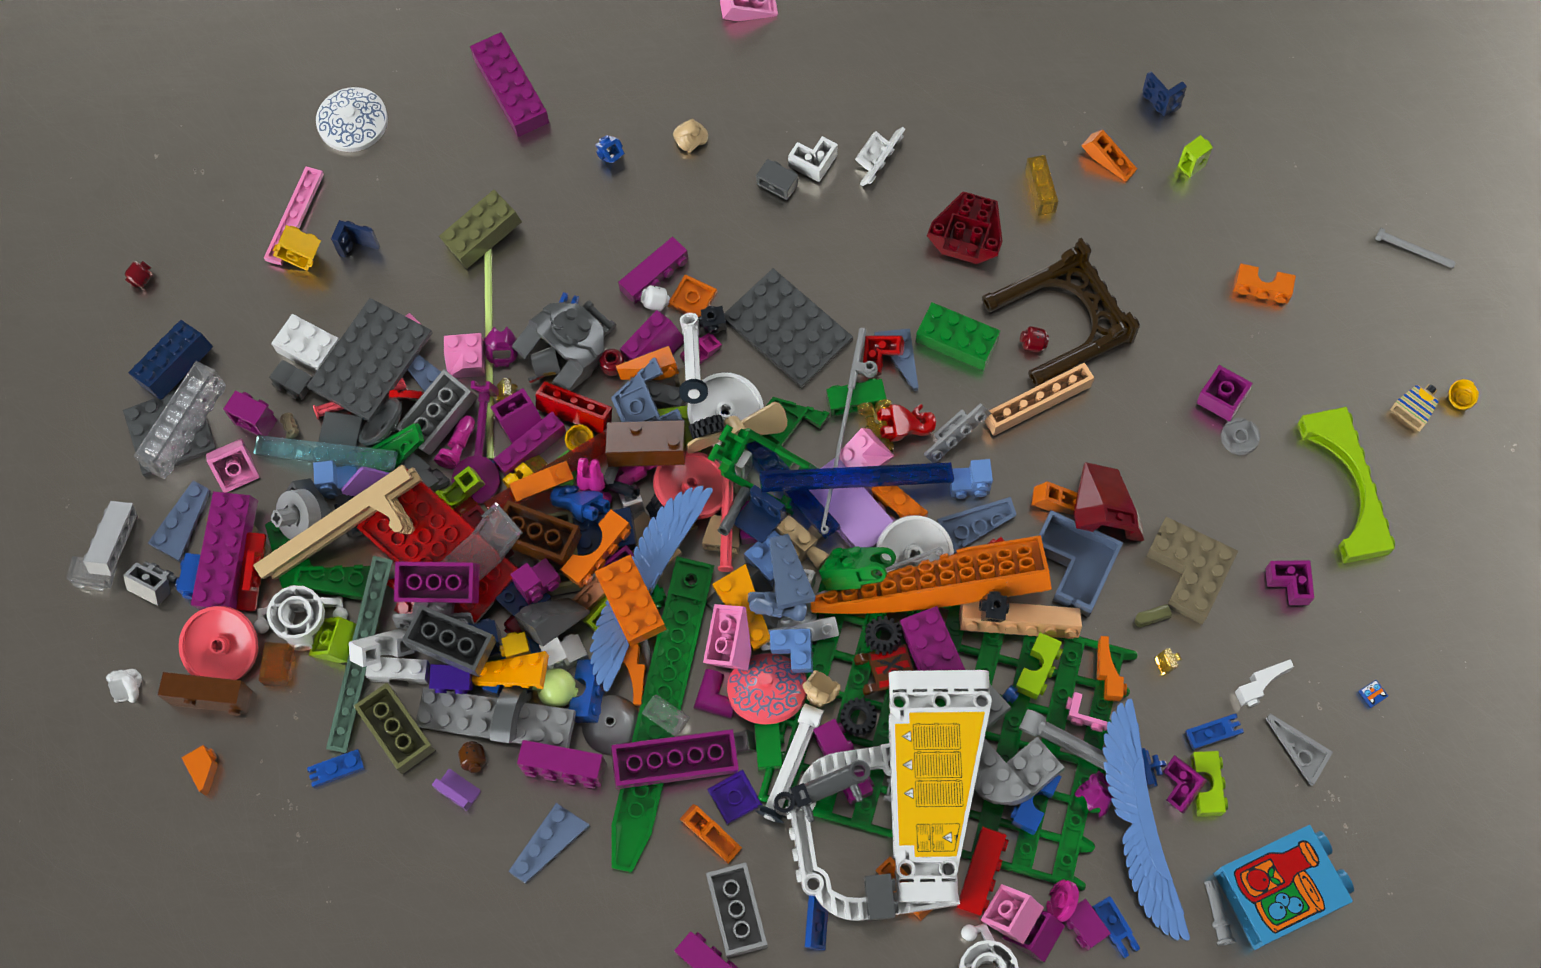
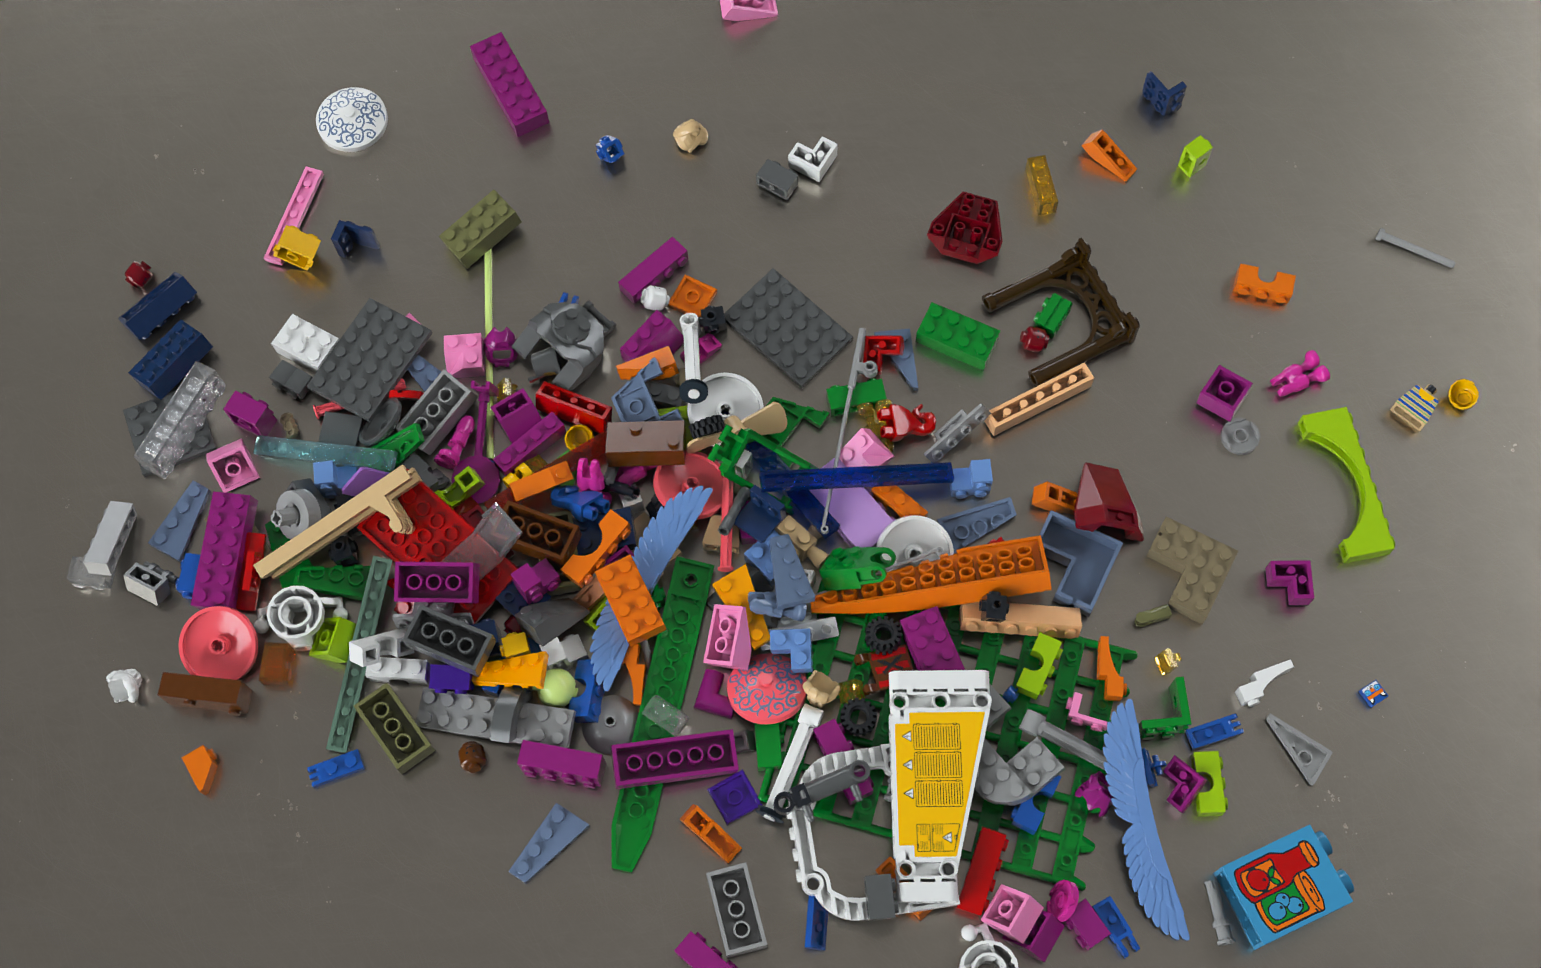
medium lavender panel [432,769,481,811] -> none
dark red head [600,349,625,376] -> none
white bracket [855,127,905,186] -> none
none -> dark blue slope [118,272,197,340]
none -> black brick [328,535,359,567]
none -> clear yellow slope [838,679,865,703]
none -> green brick [1033,293,1073,339]
none -> green bracket [1139,677,1192,740]
none -> dark pink piece [1270,350,1330,397]

